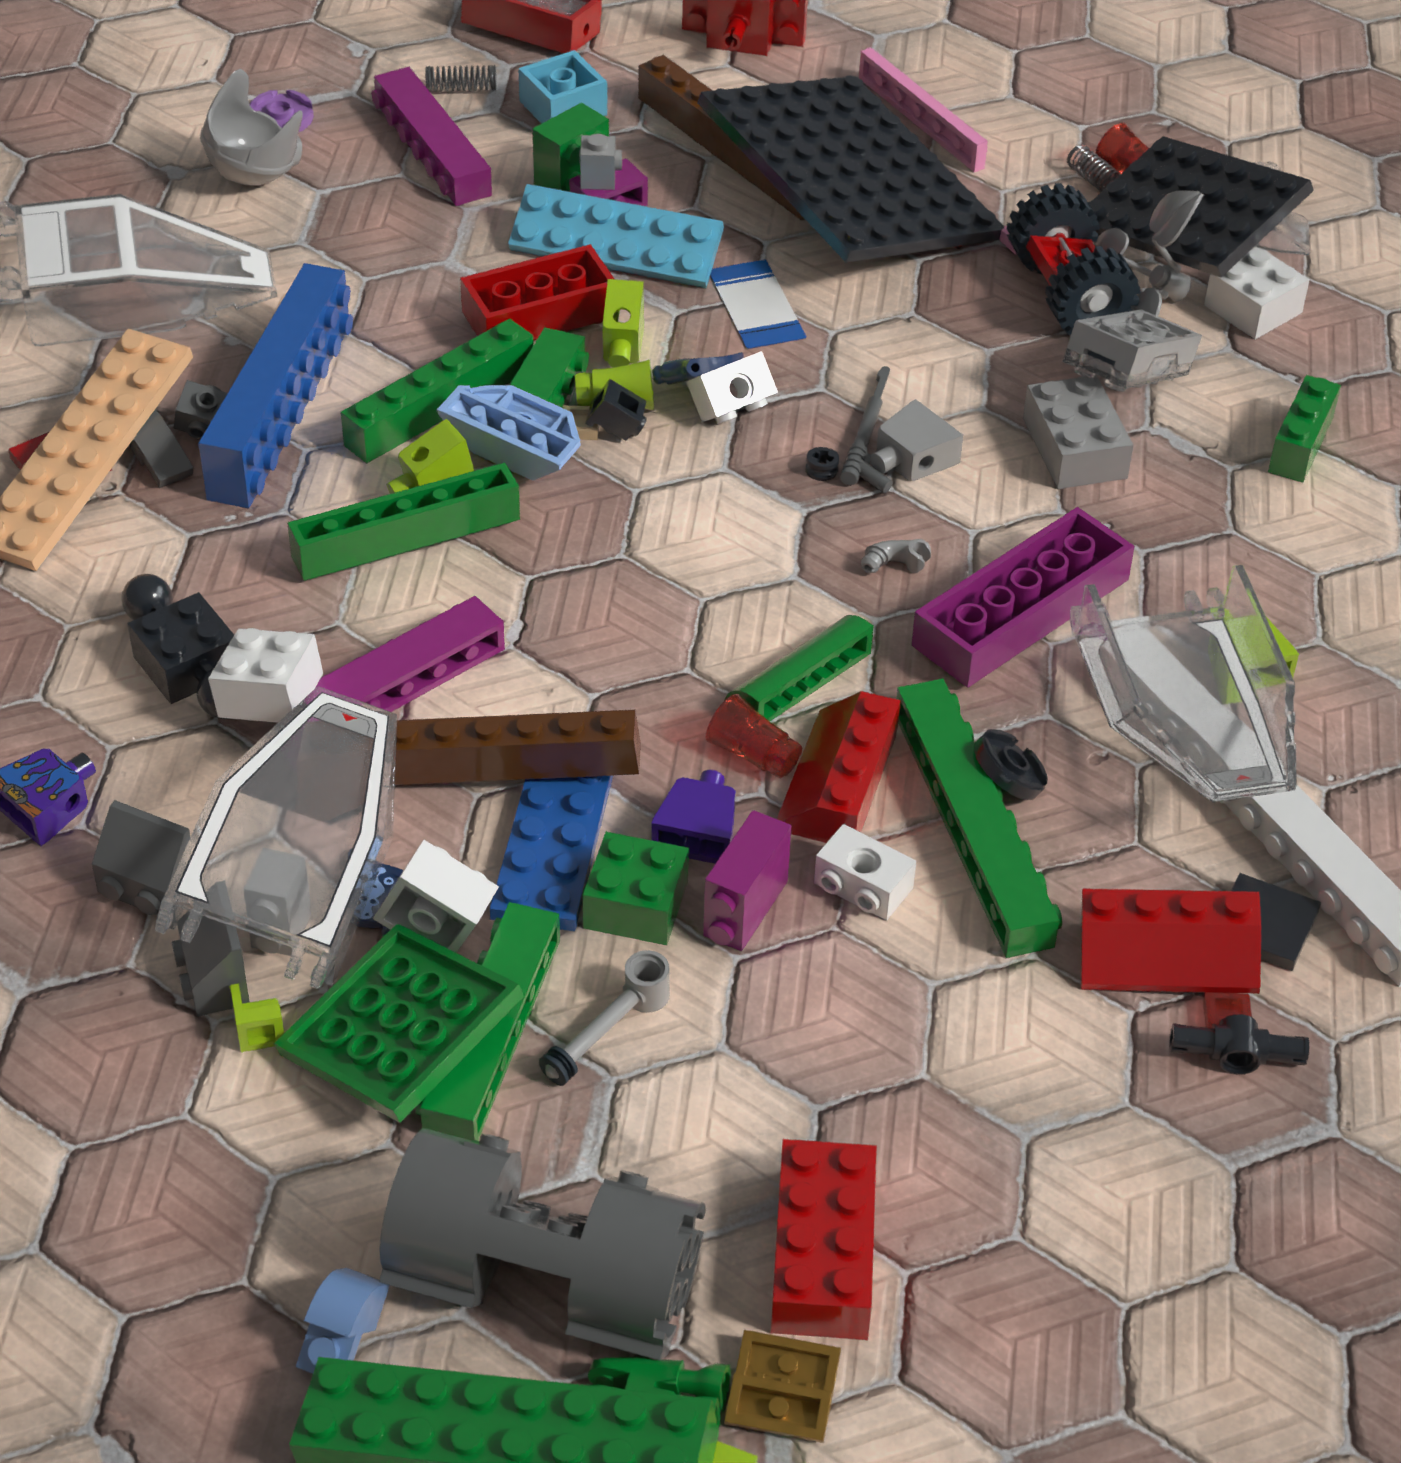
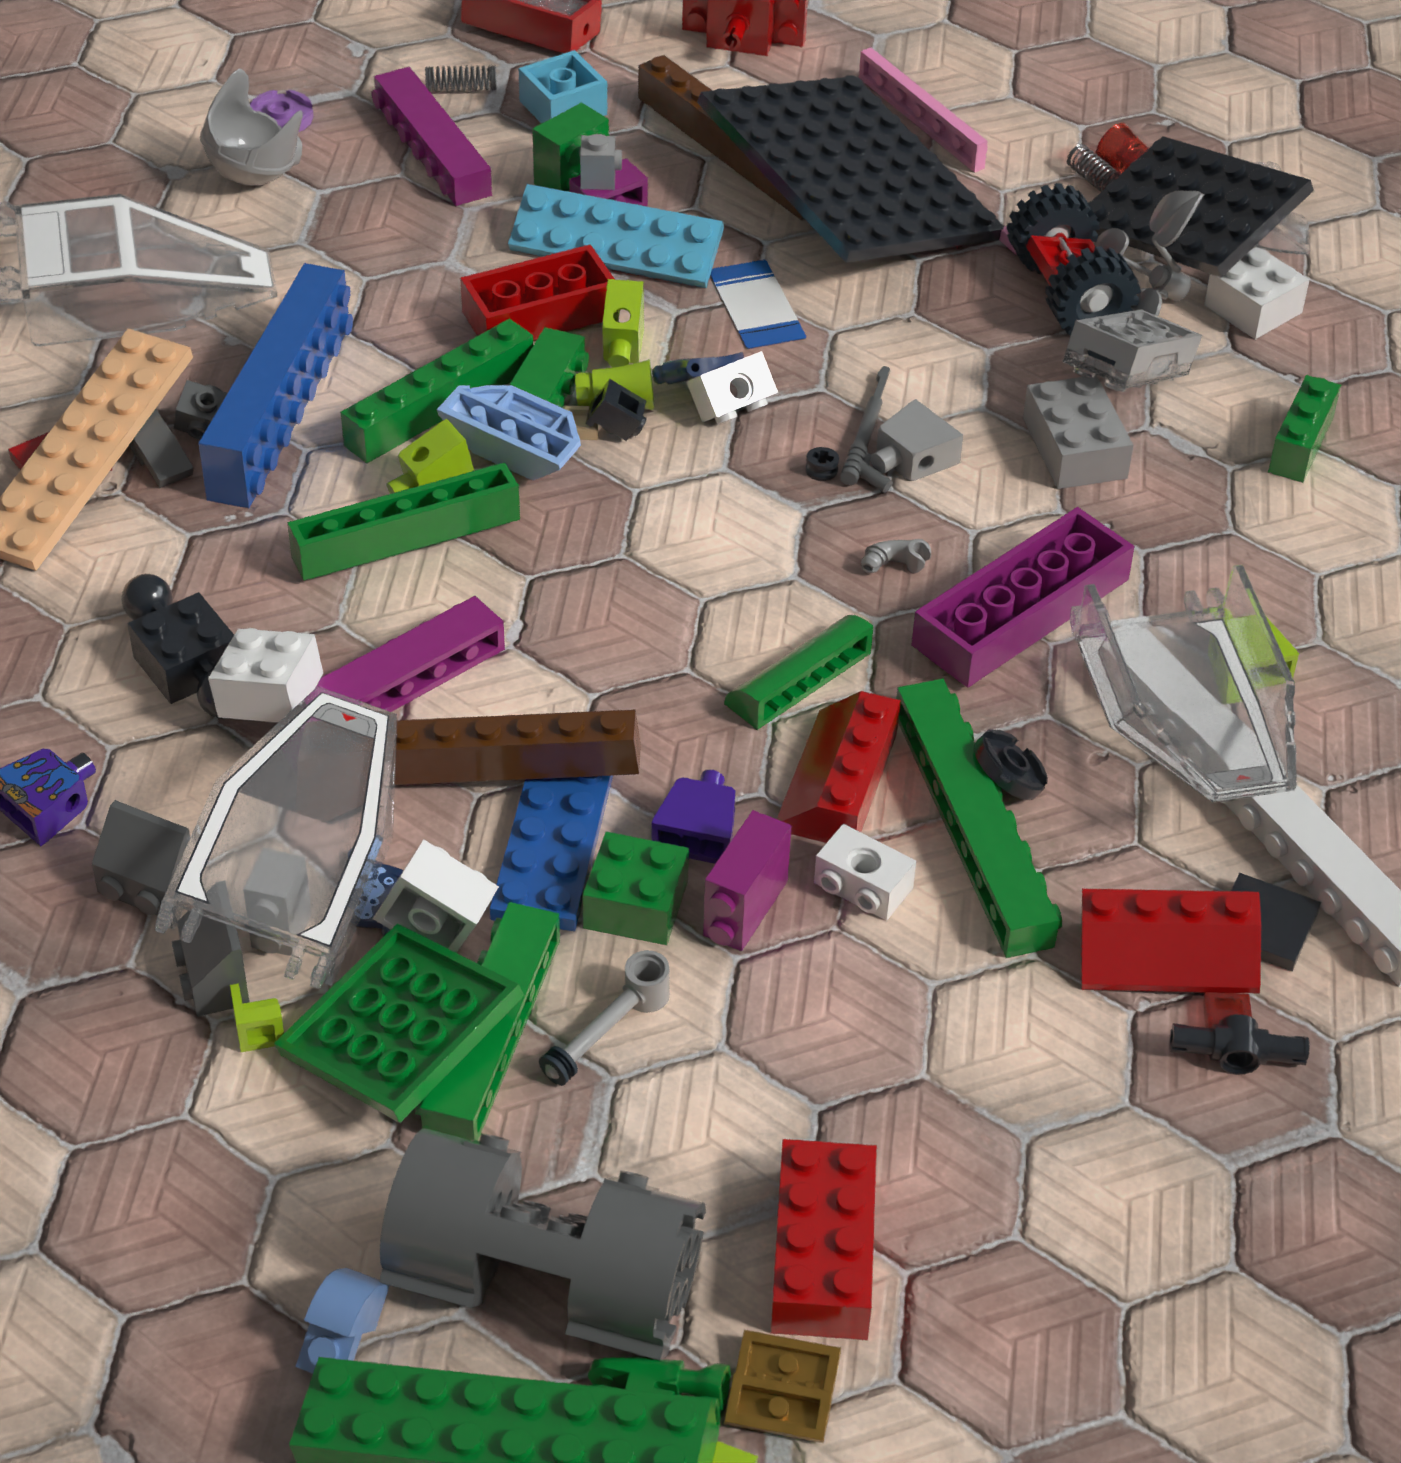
clear red plant [705,694,802,779] -> none

